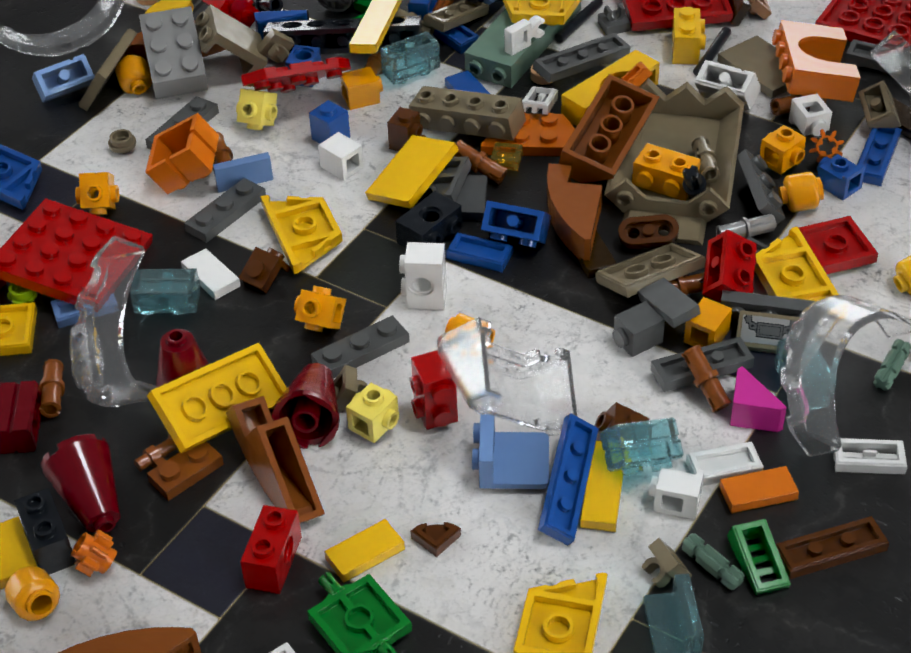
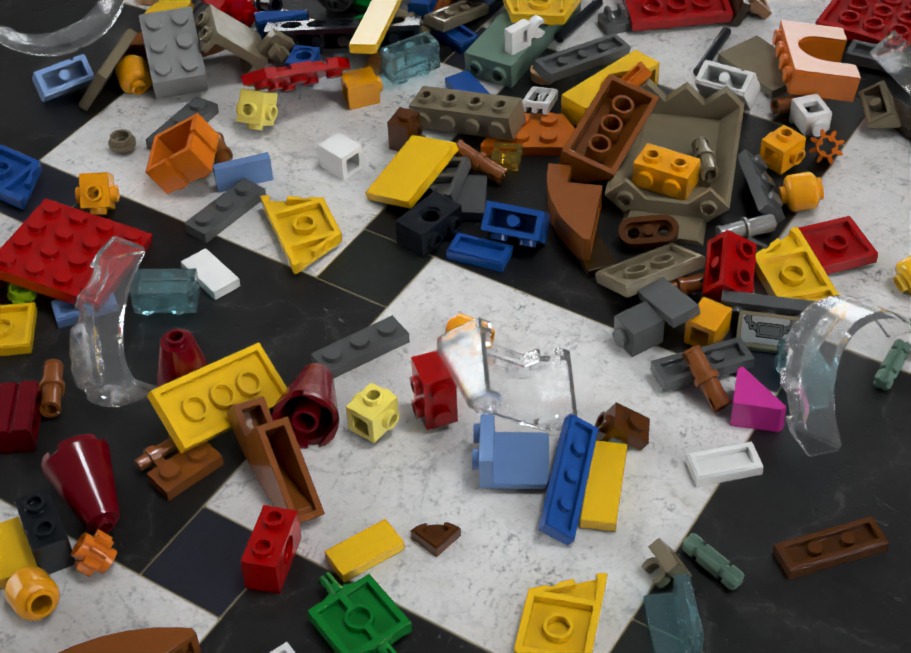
reddish brown bracket [238,247,291,293] -> none
light orange brick [294,285,346,332] -> none
blue brick [309,100,350,144] -> none
dark tan tile [334,365,367,413] -> none
white brick [399,242,447,310] -> none
clear light blue brick [600,417,684,476] -> none
white brick [649,468,704,520] -> none
yellow brick [672,7,706,64] -> none
black axle [682,165,707,199] -> none
orange tile [719,466,799,513] -> none
green slope [727,519,791,595] -> none
blue brick [817,154,866,200] -> none
white tile [832,438,907,475] -> none
blue tile [857,128,902,186] -> none

